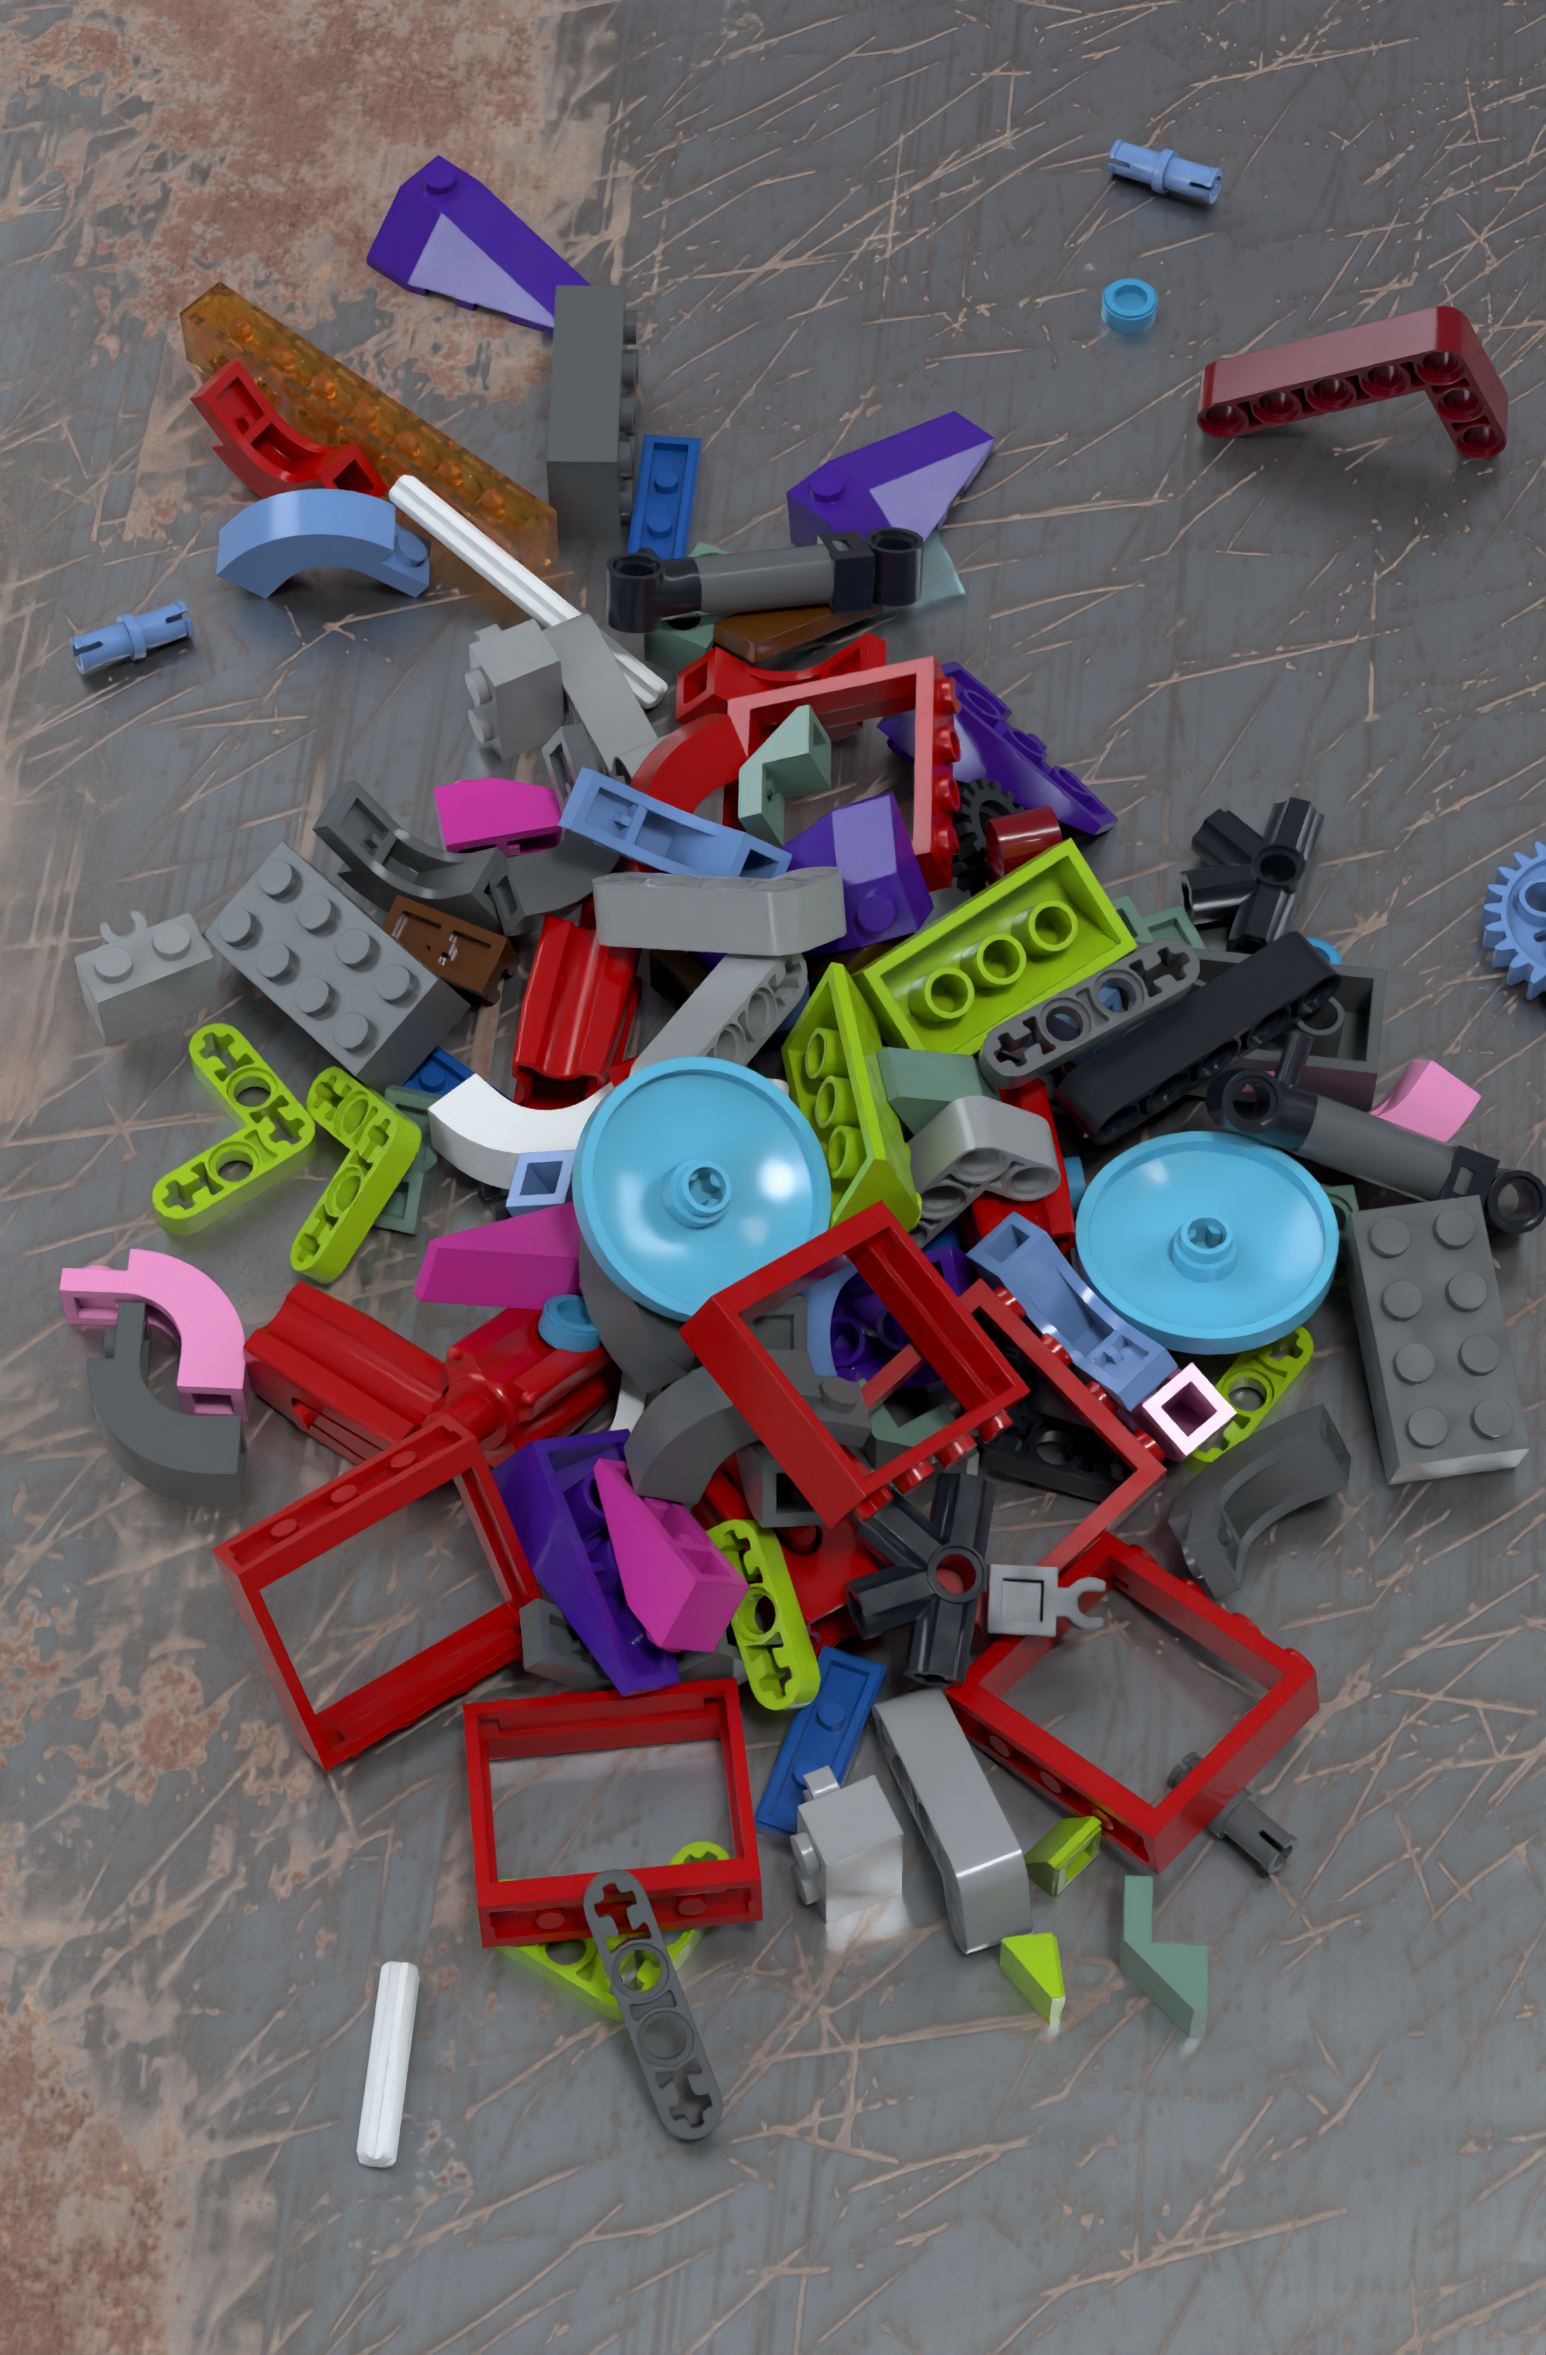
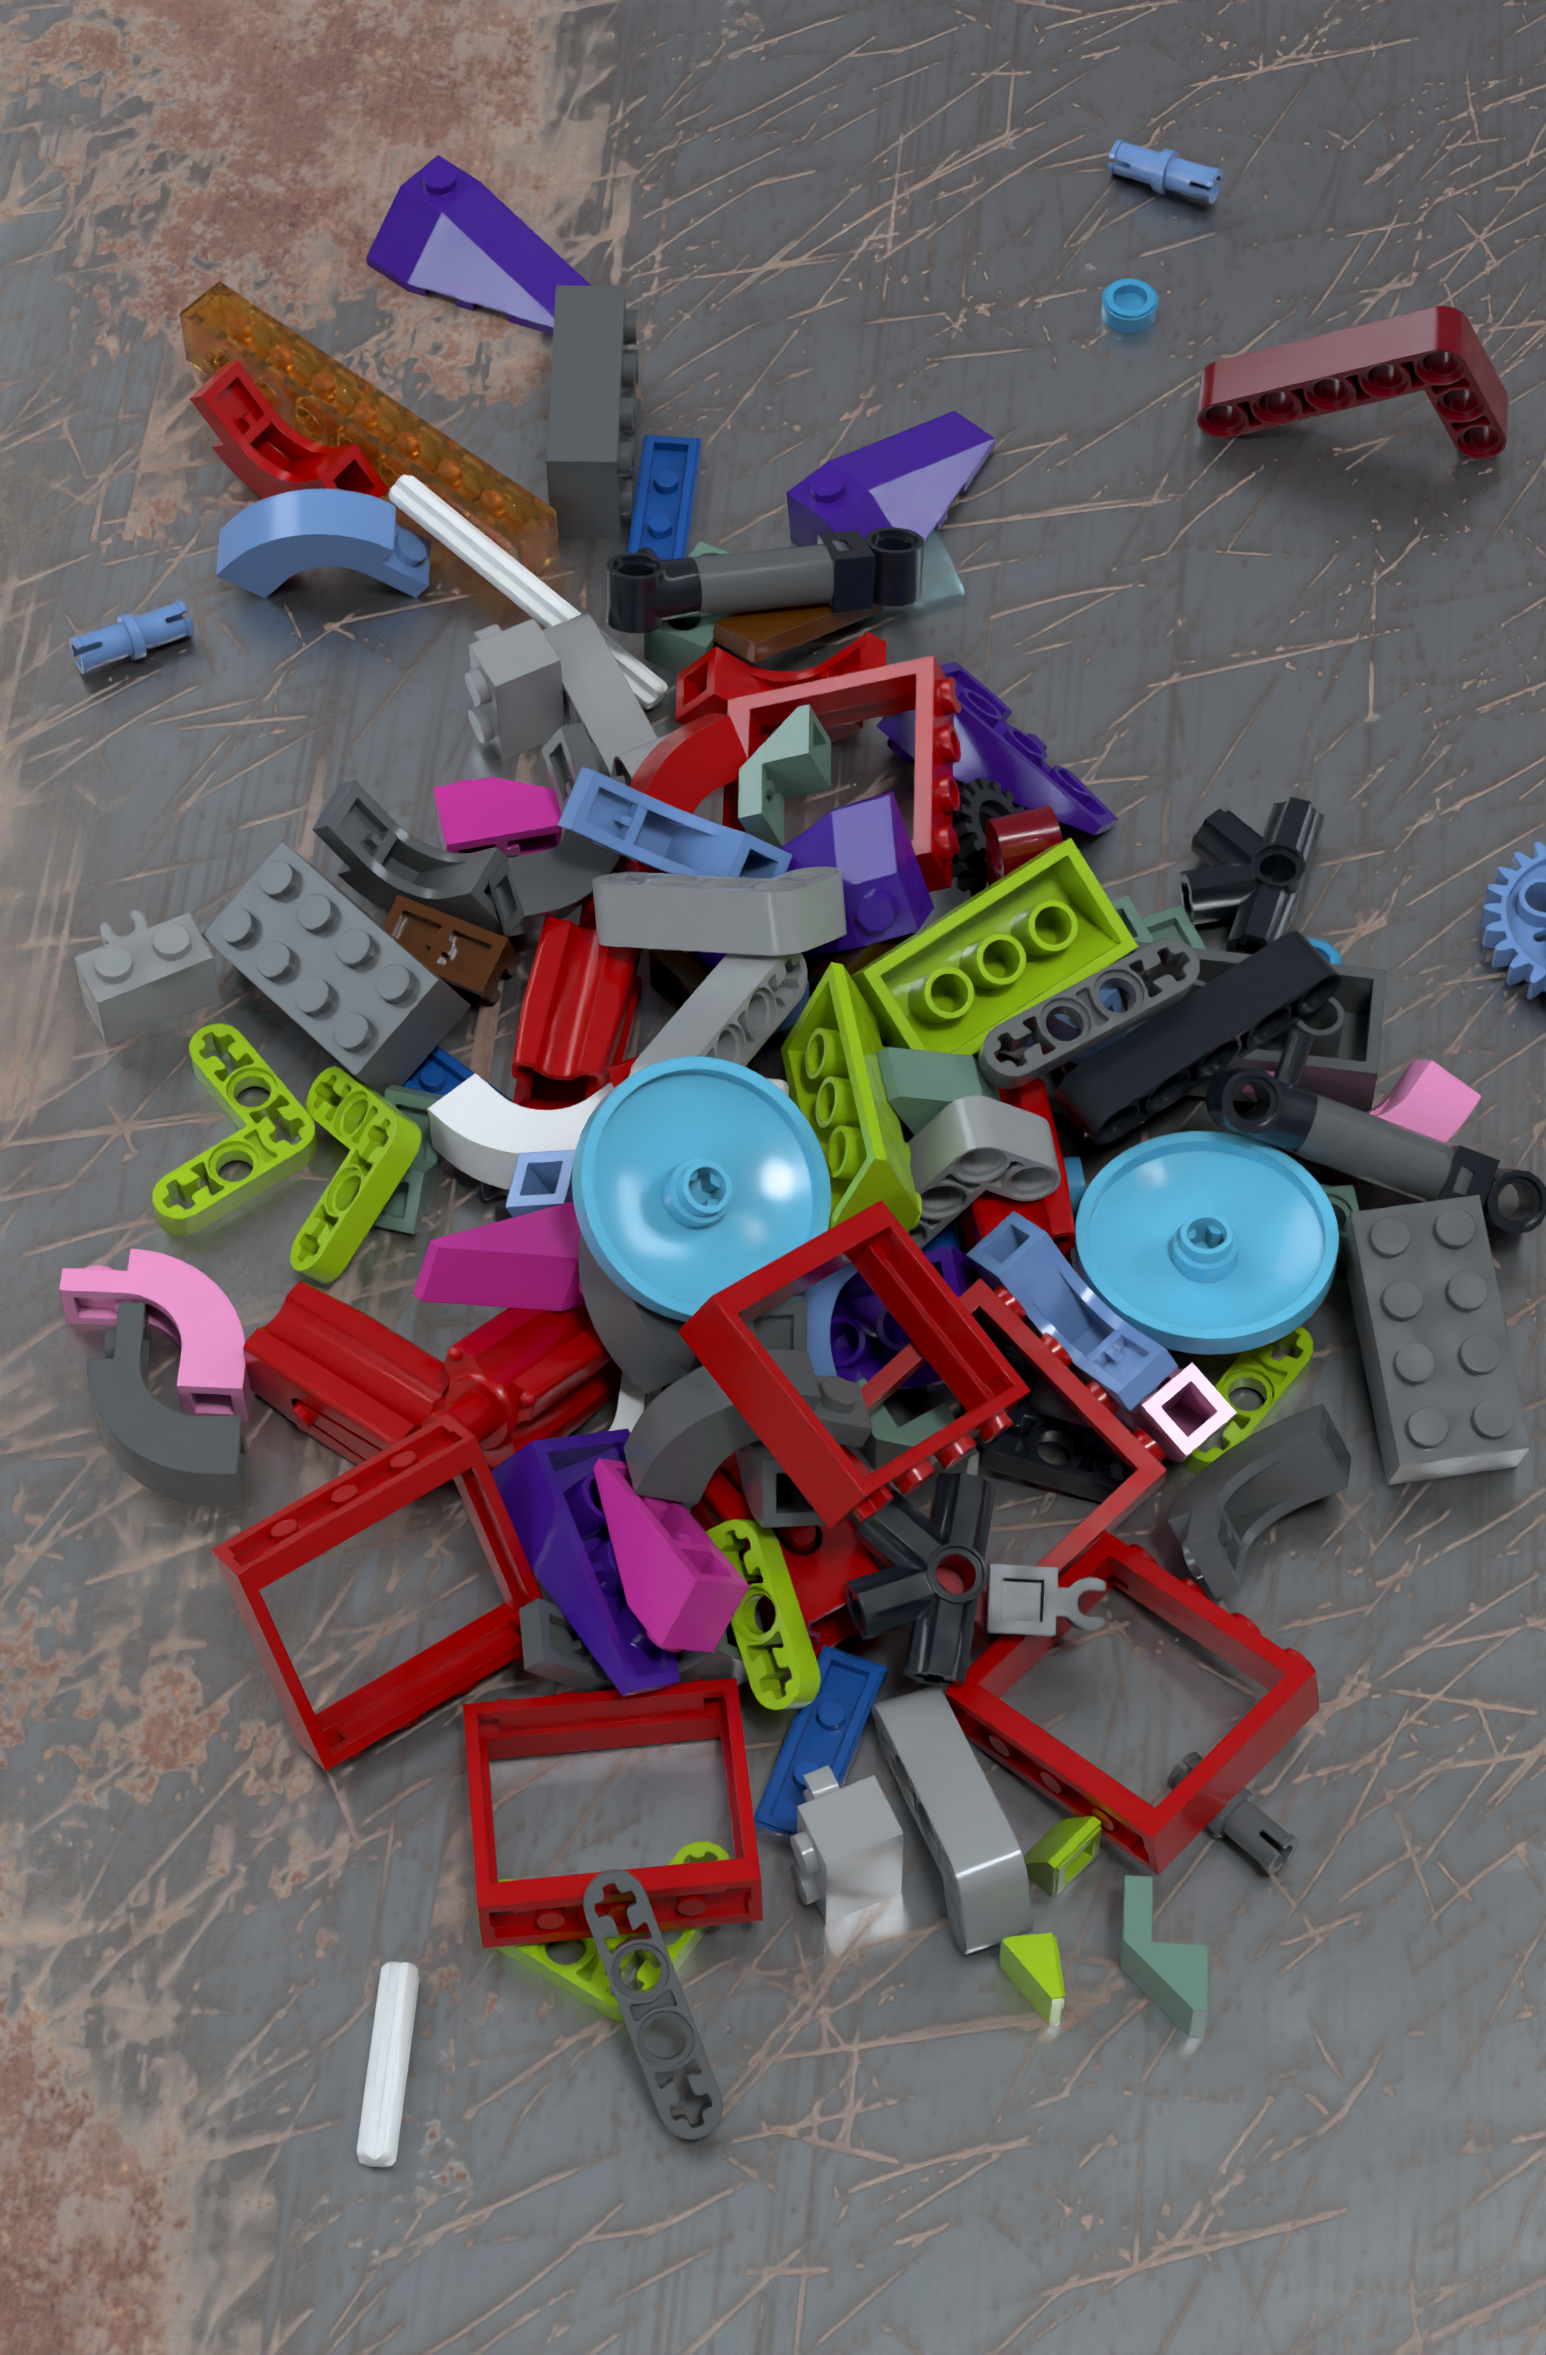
dark azure tile [538,1294,602,1352] -> none

